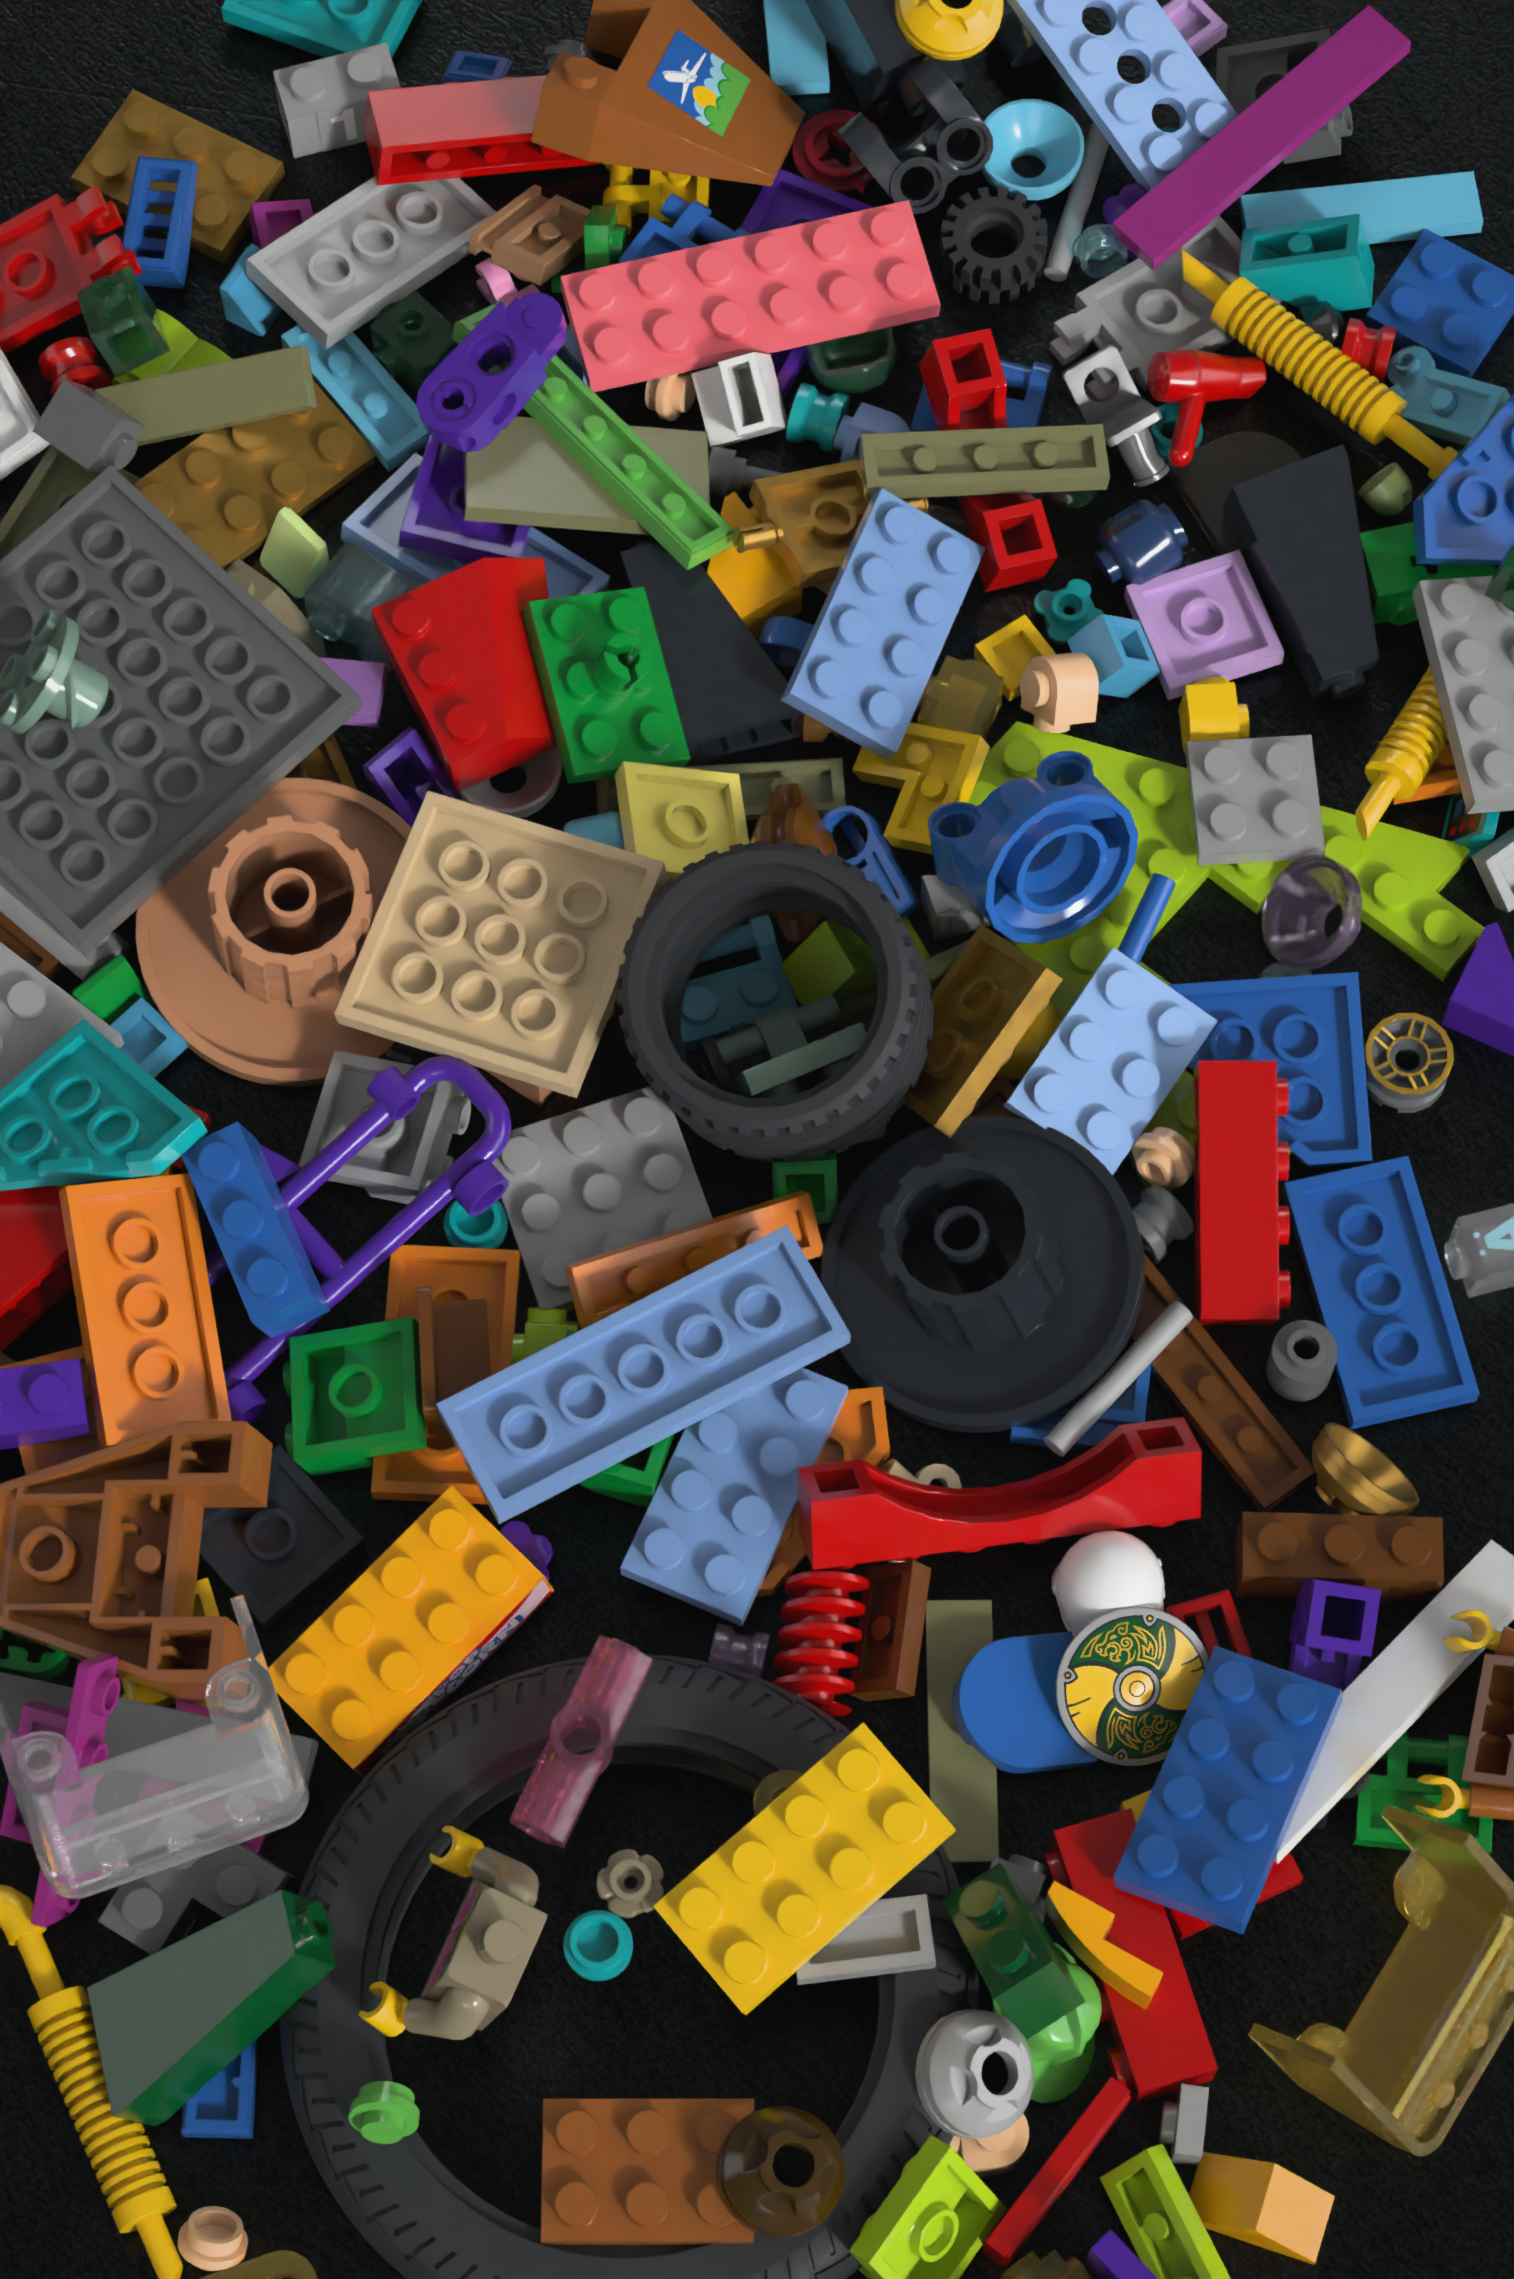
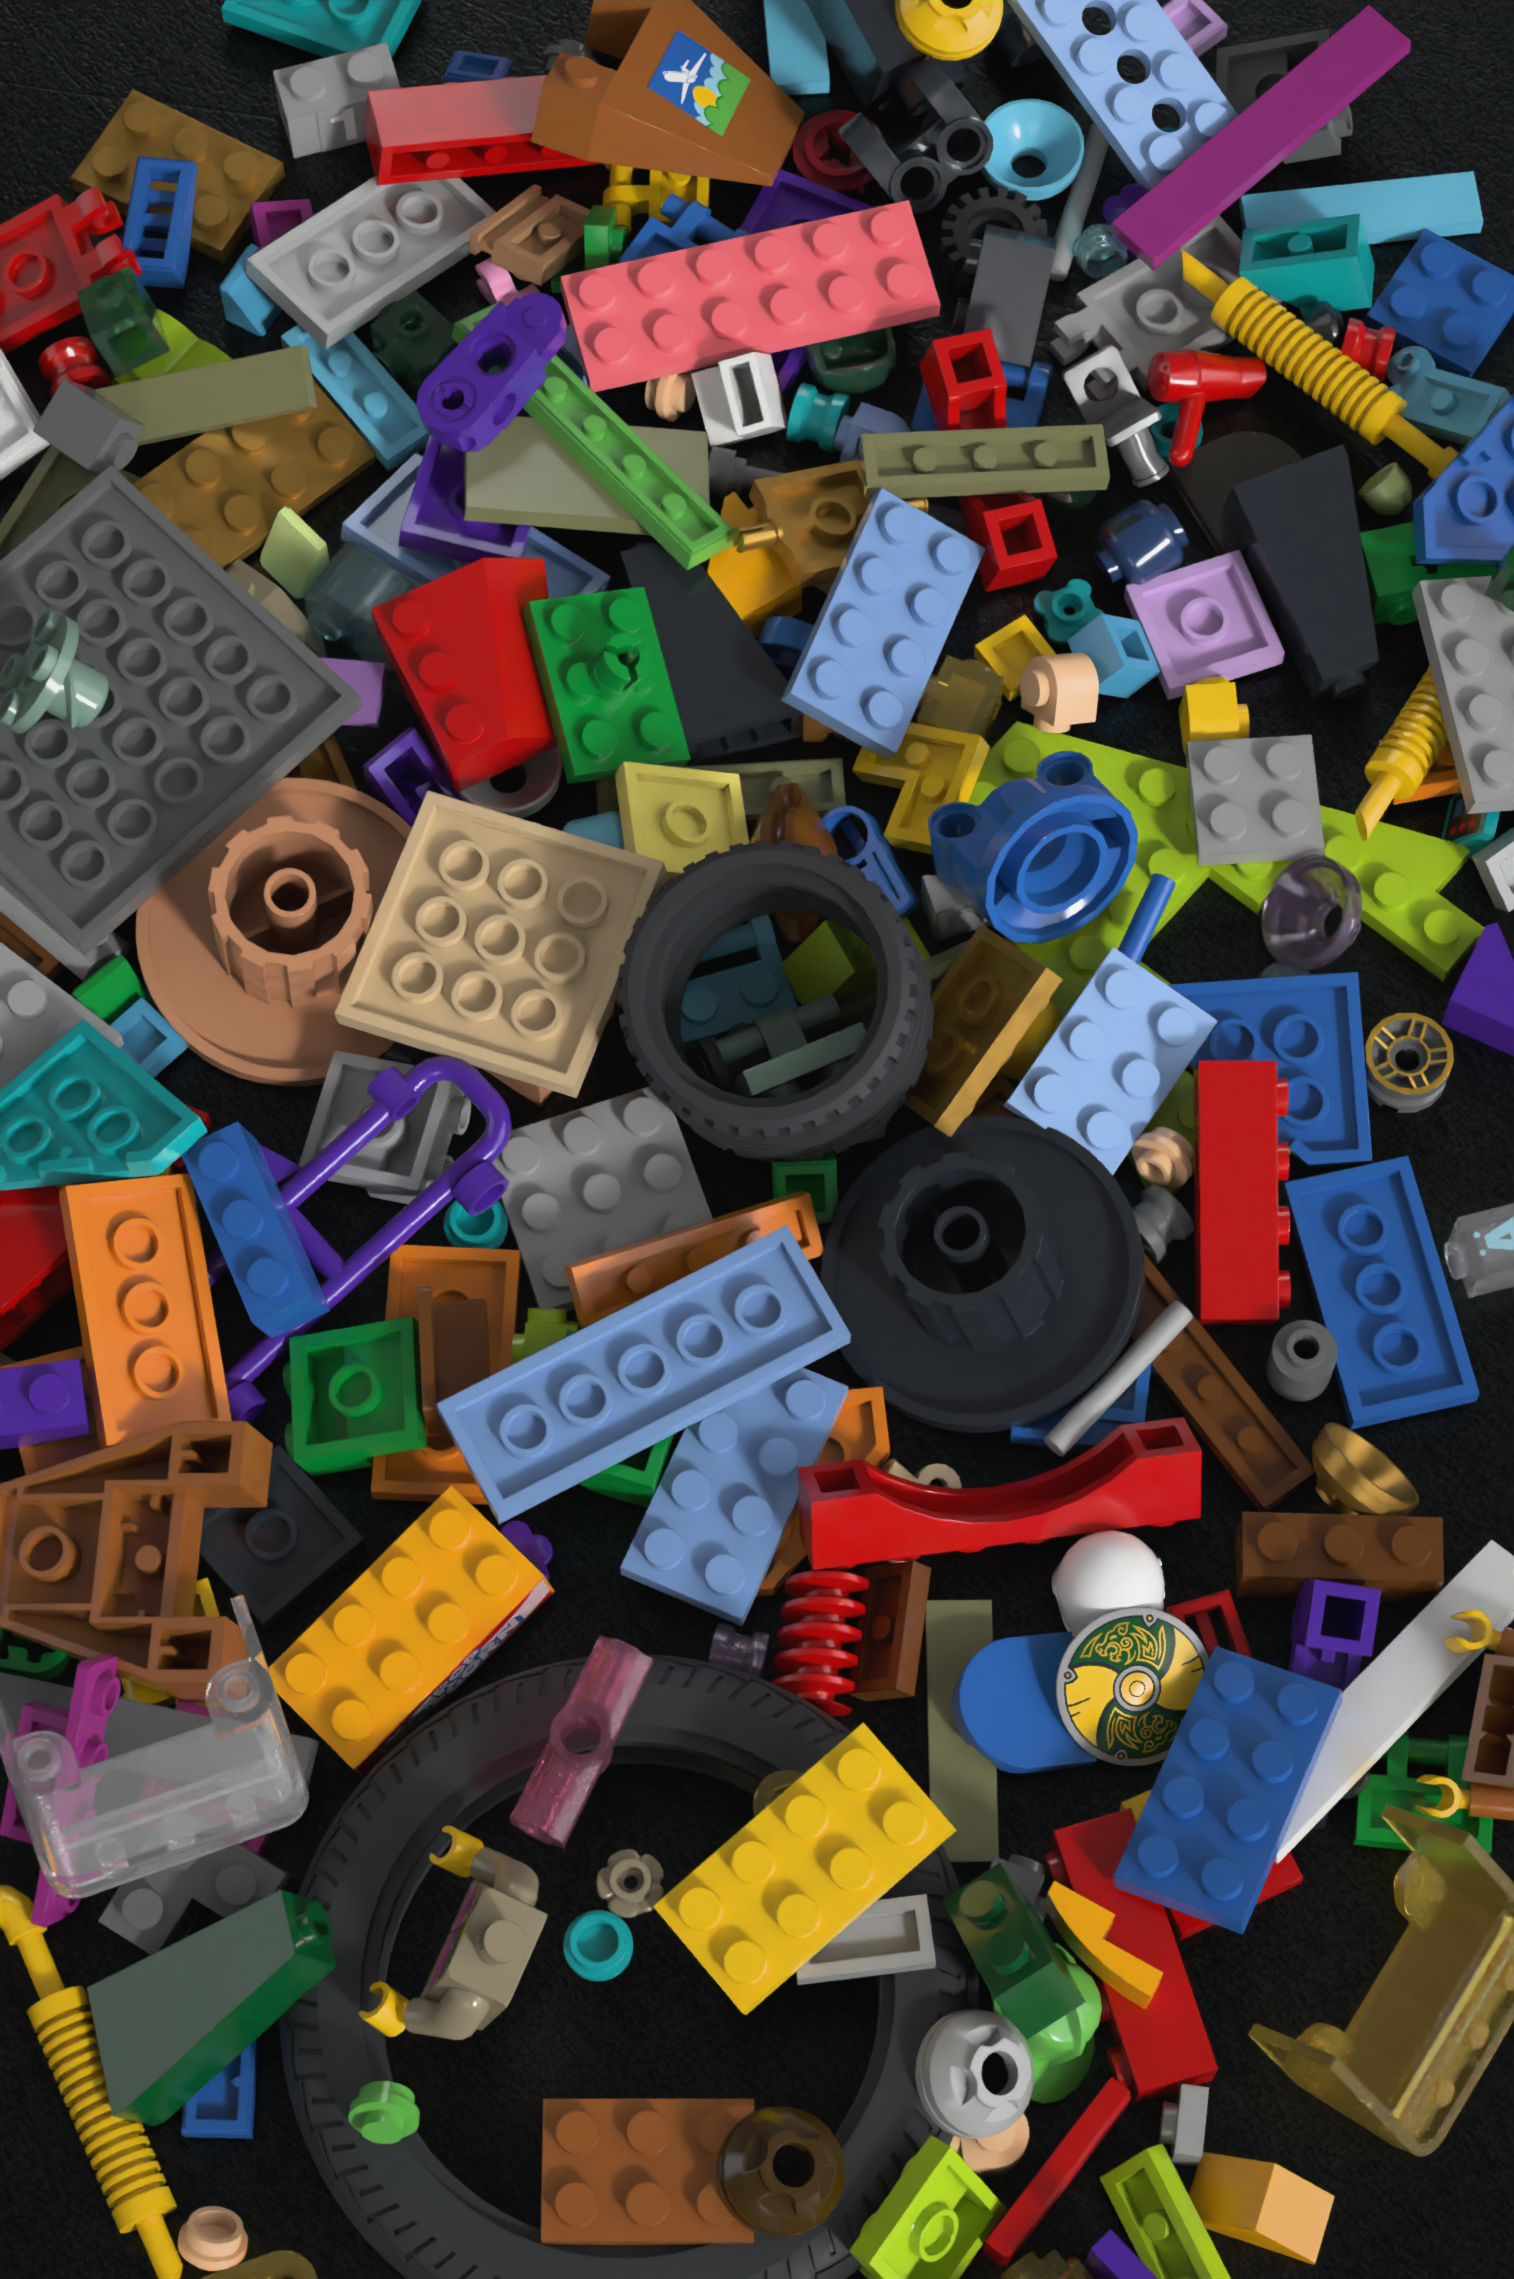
none -> black brick [951,224,1057,367]

